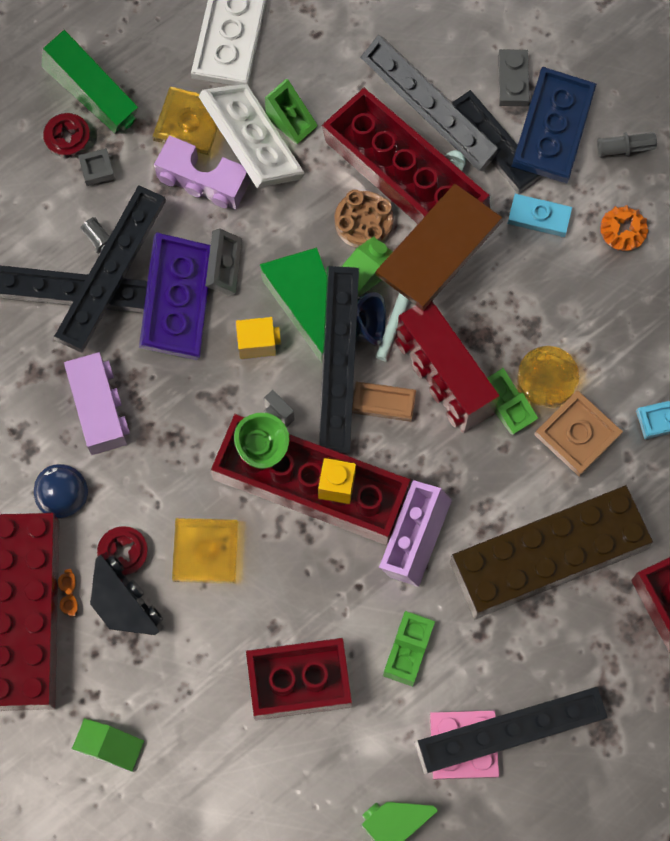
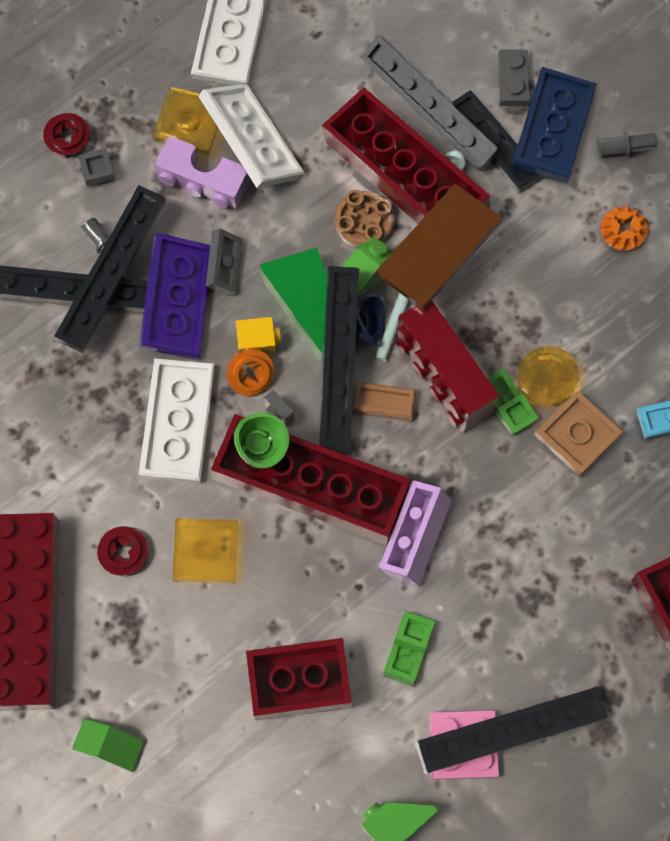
dark blue helmet [34,464,88,519] -> none
green slope [41,30,138,133] -> none
orange piece [58,569,78,617] -> none
lavender brick [64,352,130,455] -> none
black slope [90,552,164,635] -> none
bright green slope [265,79,318,144] -> none
yellow brick [318,458,356,504] -> none
dark brown brick [449,485,653,620] -> none
medium azure plate [507,194,572,237] -> none
none -> white tile [139,358,215,483]
none -> orange gear [225,348,274,396]

